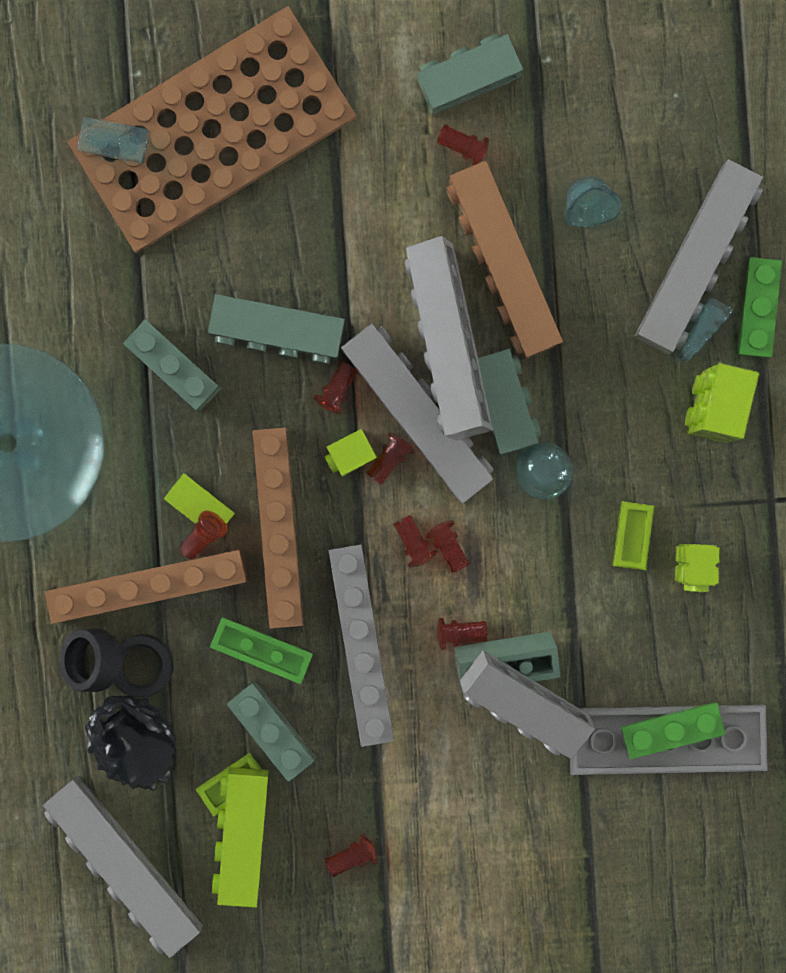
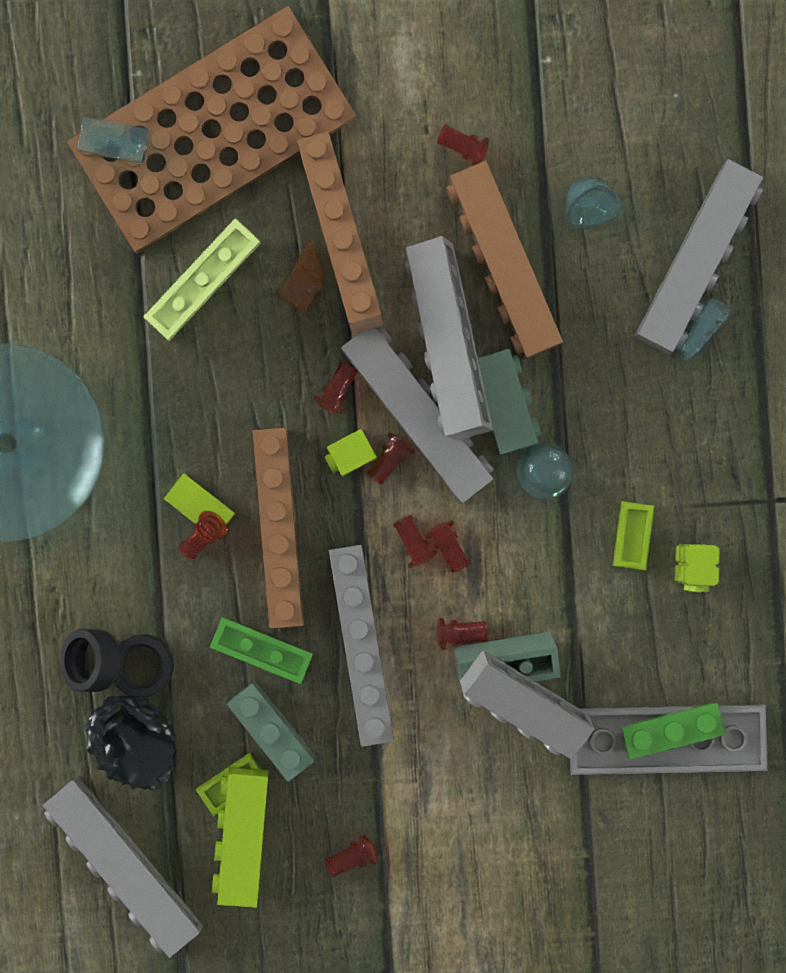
medium nougat arch [44,549,249,624] -> none
sand green brick [123,320,221,412] -> none
sand green brick [208,294,345,364] -> none
sand green brick [417,34,523,116] -> none
lime brick [685,363,759,443] -> none
bright green plate [737,257,782,359] -> none
none -> yellowish green fence [143,218,261,341]
none -> clear orange slope [278,240,323,313]
none -> medium nougat brick [297,131,383,334]

